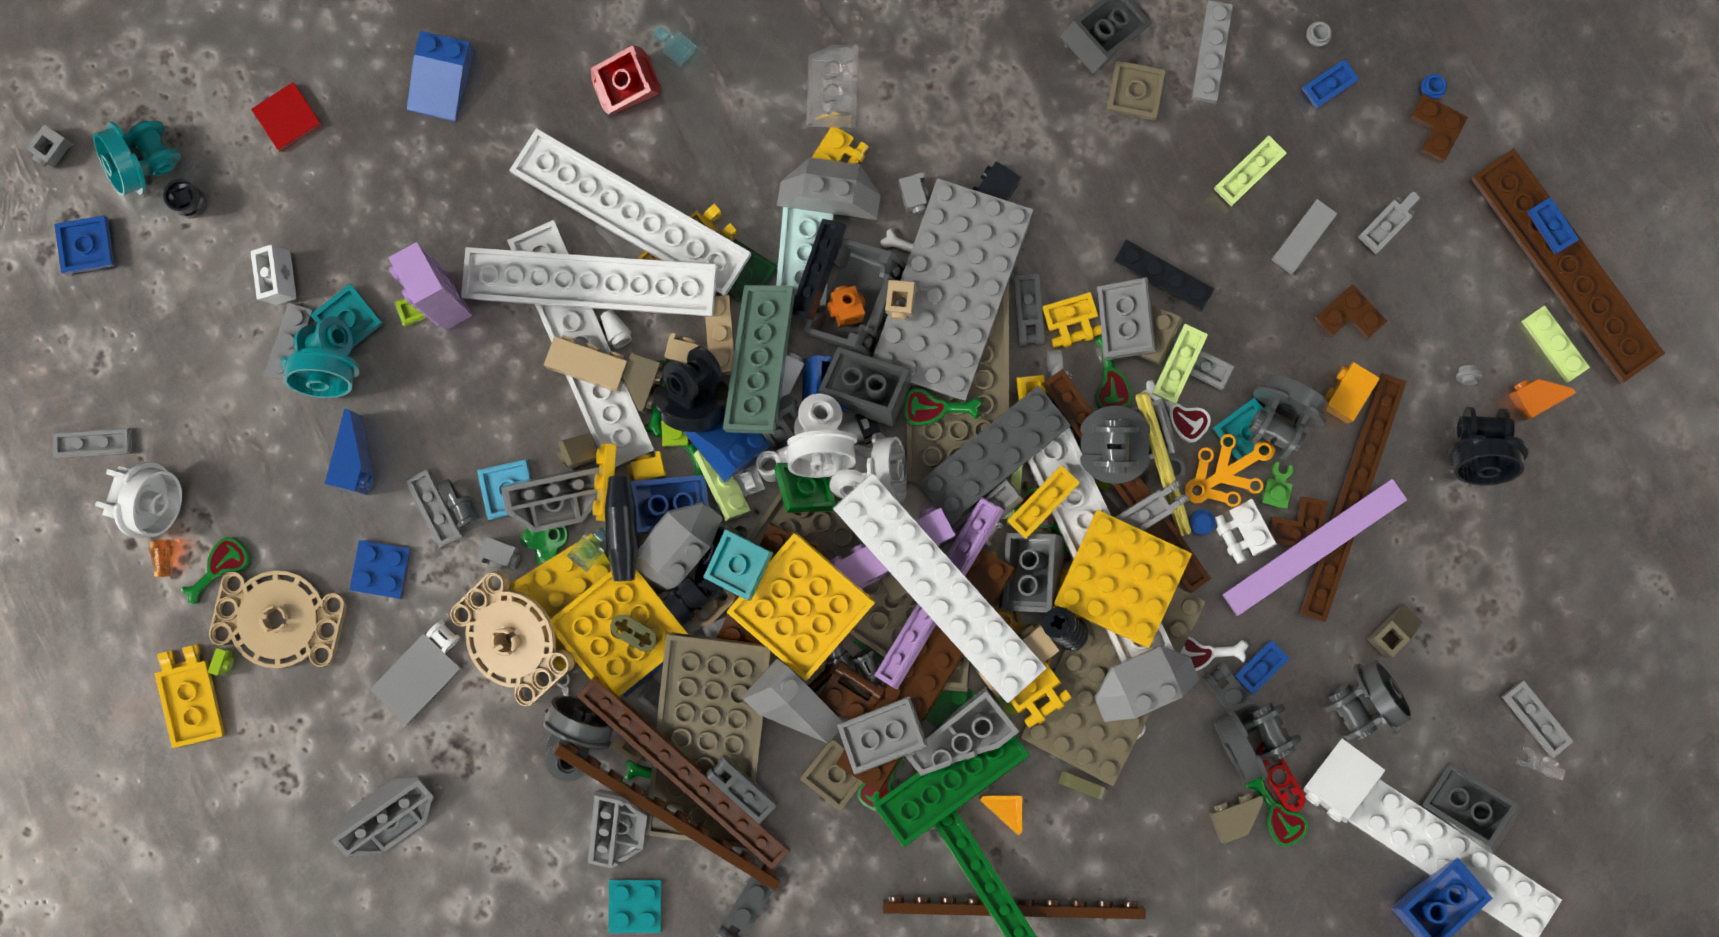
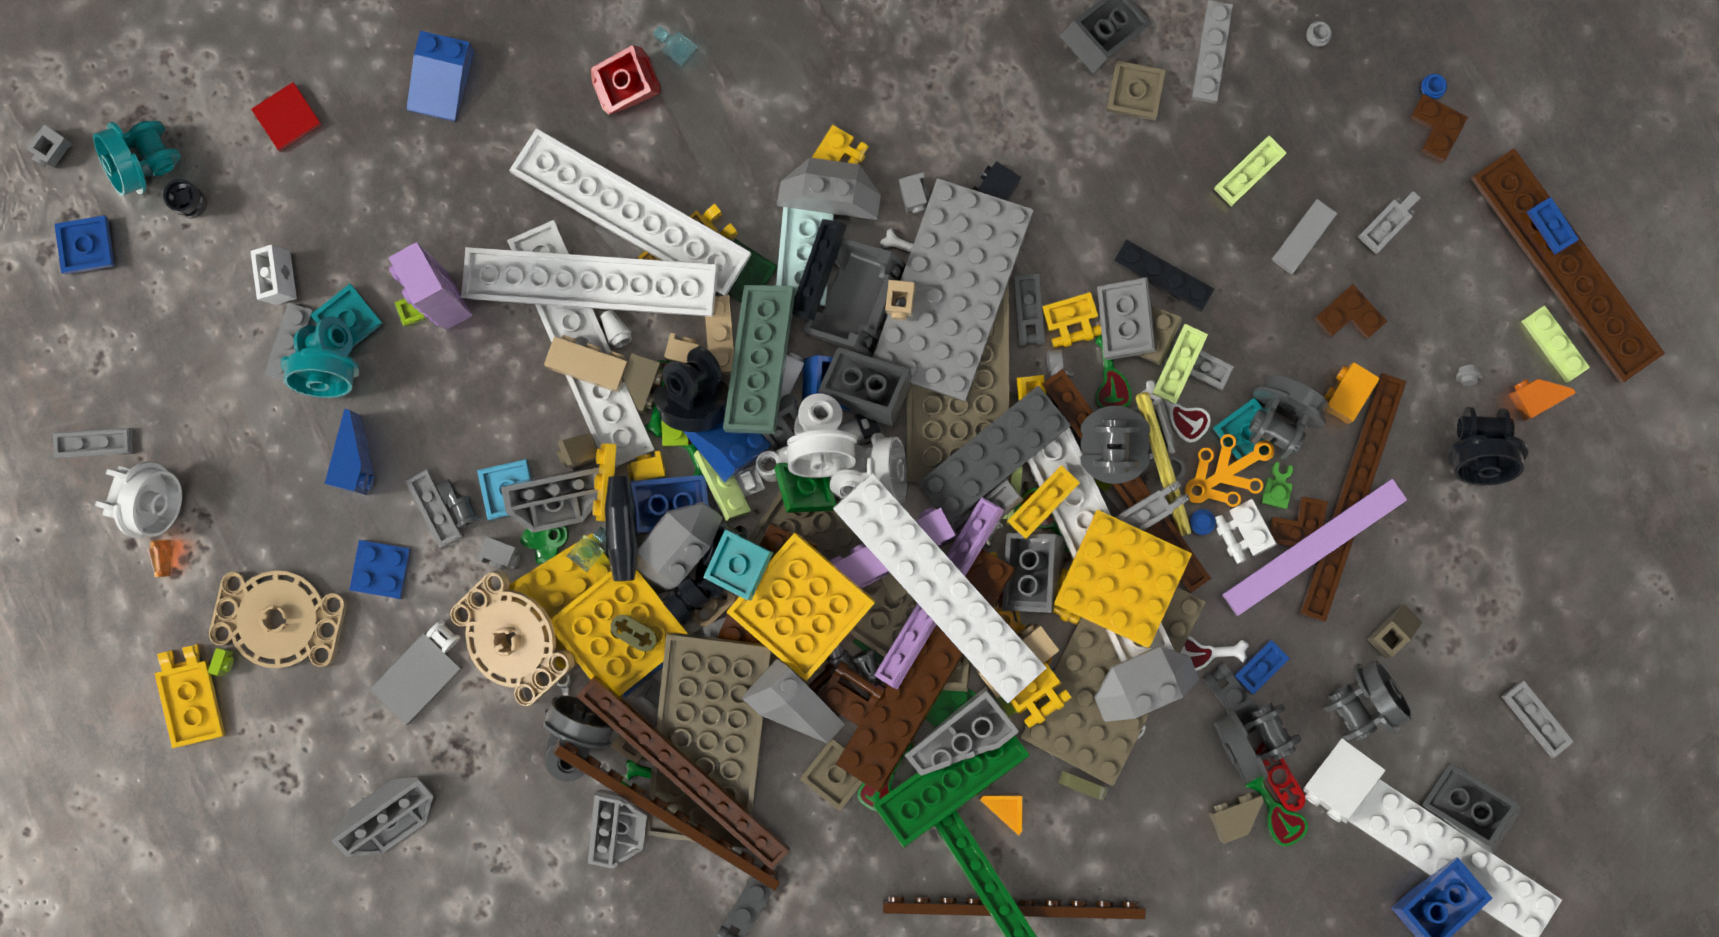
green piece [181,537,251,604] -> none
teal plate [608,879,662,933] -> none
dark grey plate [705,754,778,824] -> none
clear slope [806,45,859,128] -> none
orange brick [827,285,866,329] -> none
light grey tile [837,697,928,775] -> none
green piece [904,389,982,426] -> none
black piece [1042,607,1089,651] -> none
blue plate [1302,59,1359,109] -> none
clear plate [1515,747,1566,780] -> none

